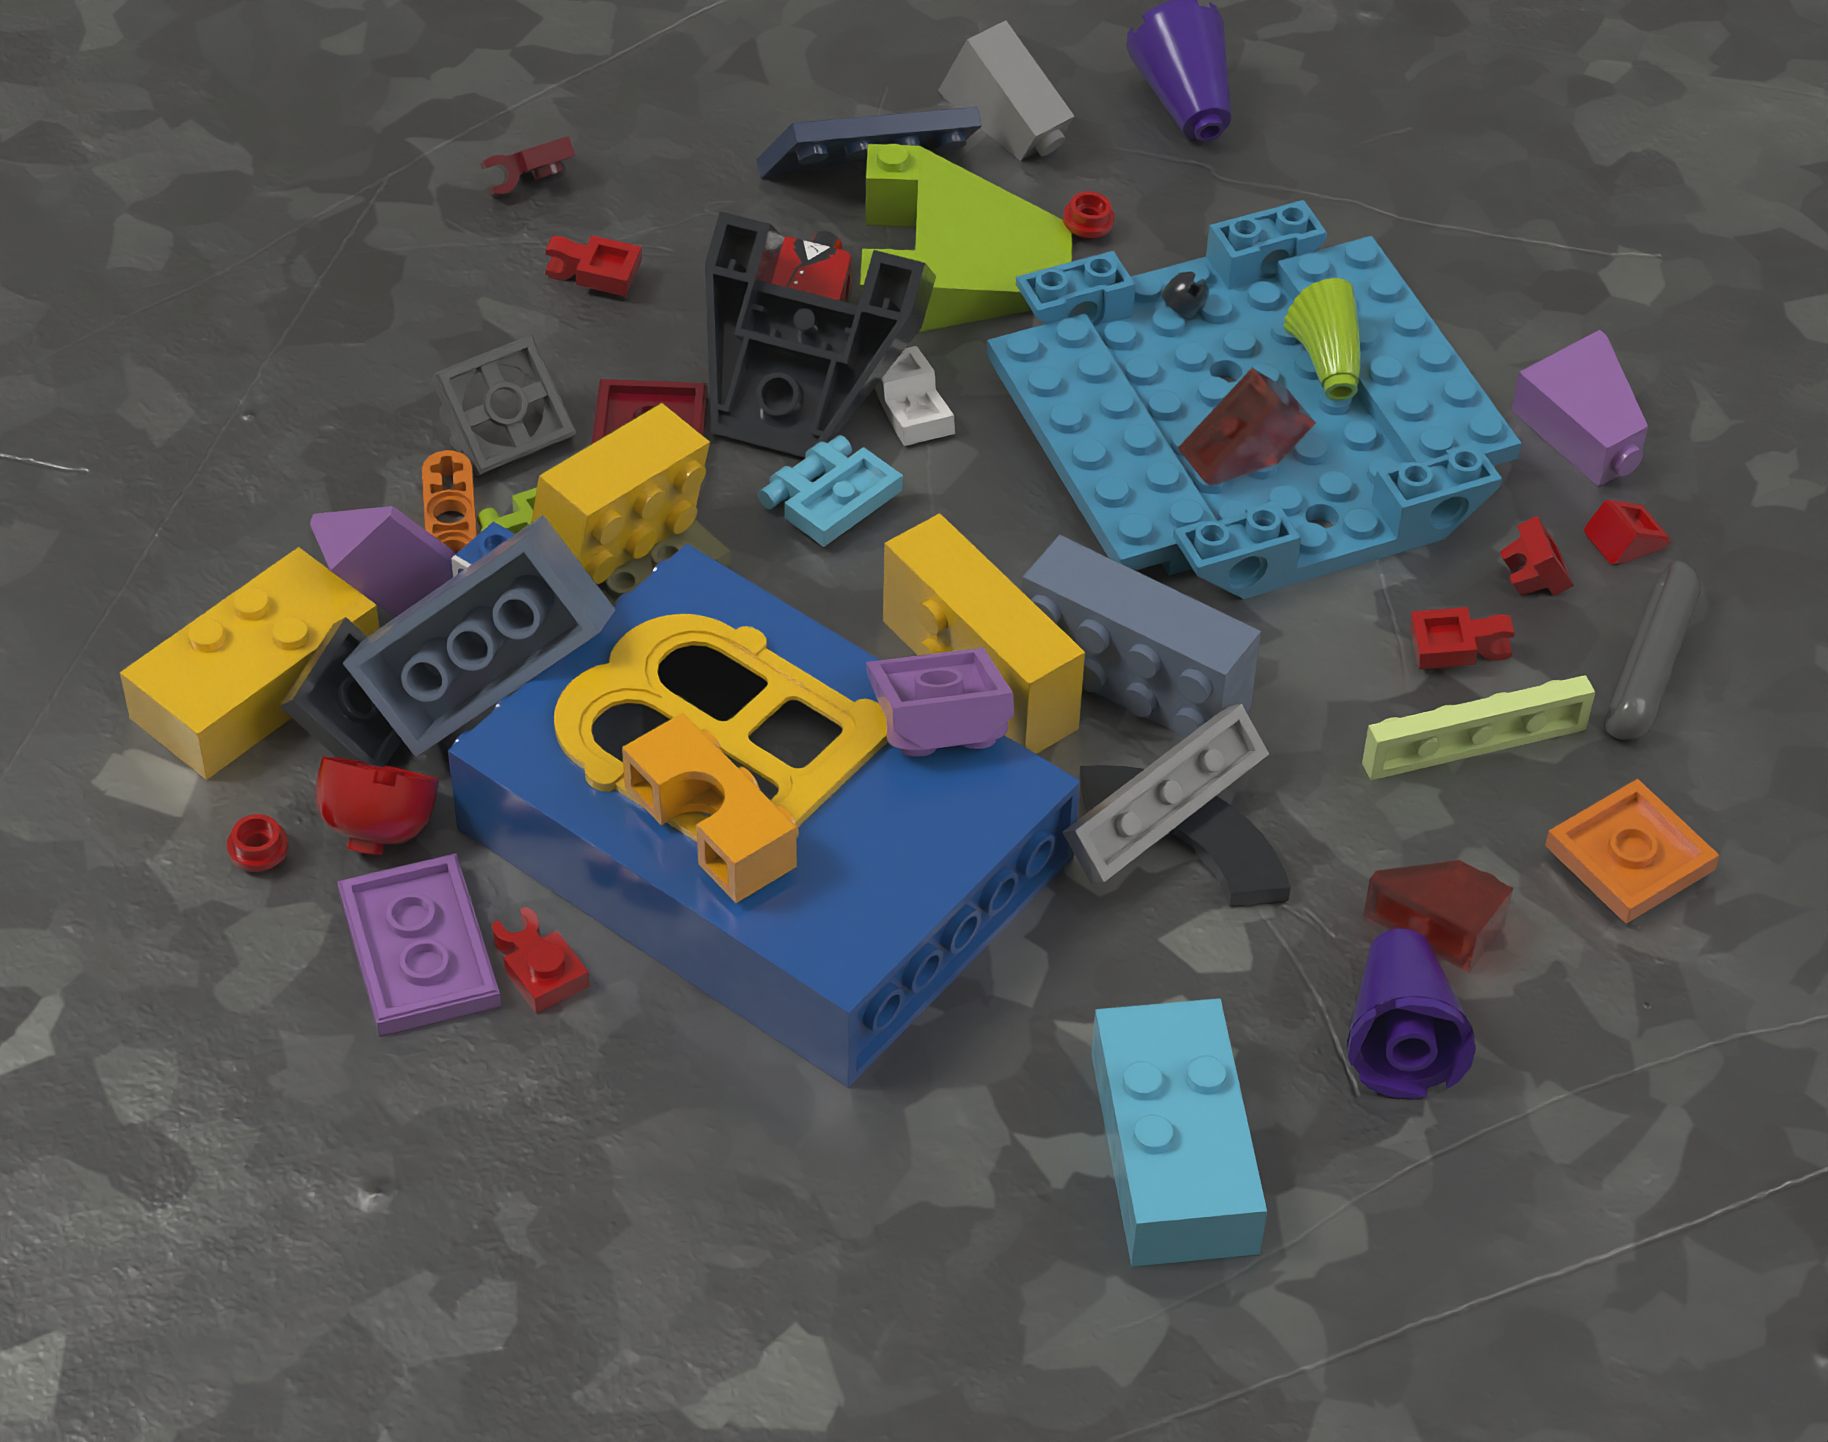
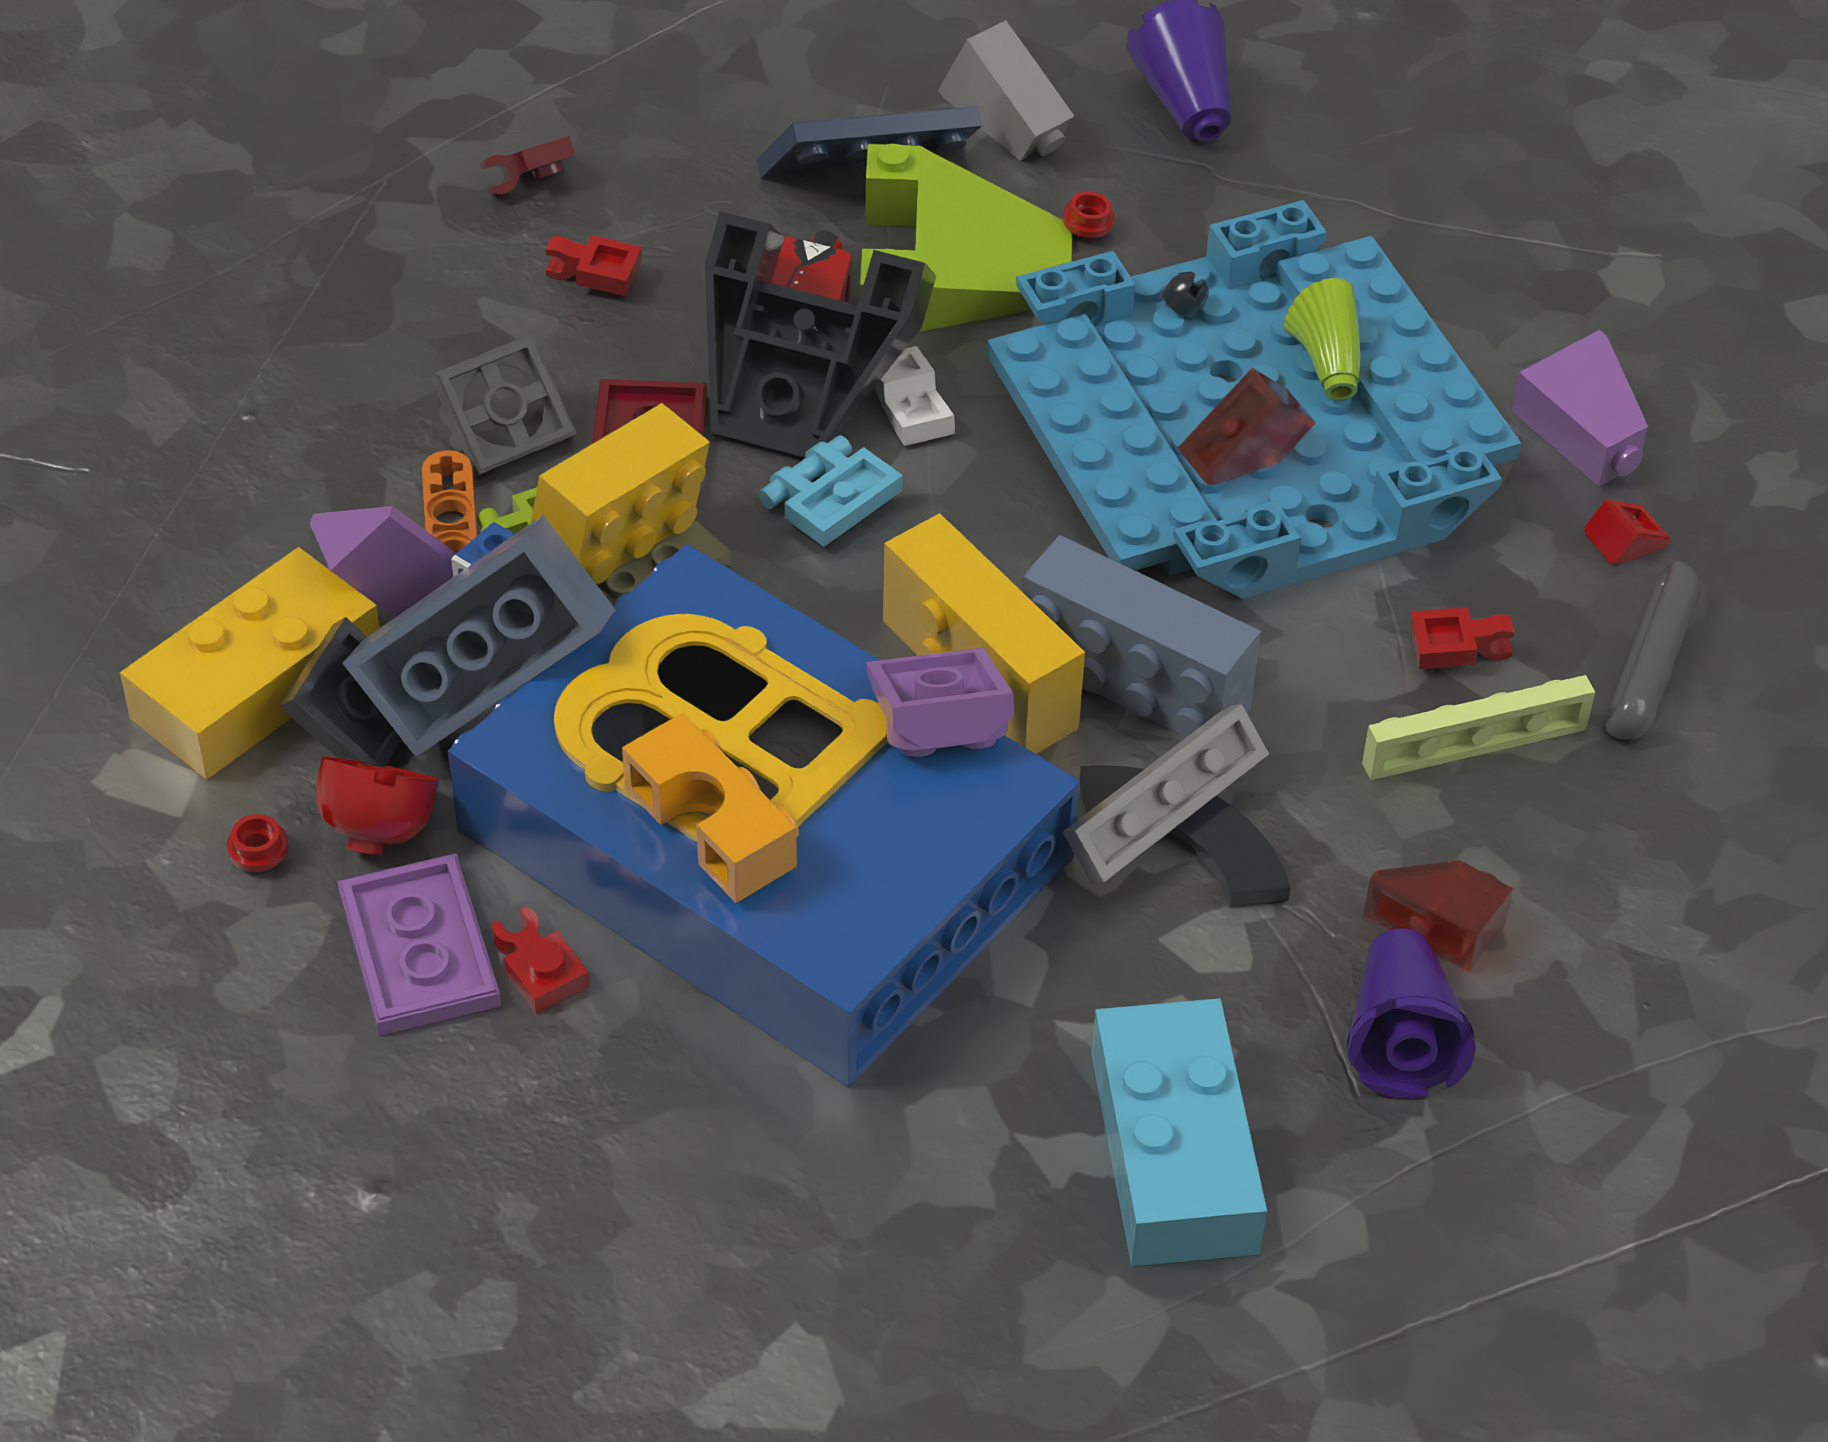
red tile [1500,516,1574,596] -> none
orange plate [1545,778,1720,924] -> none

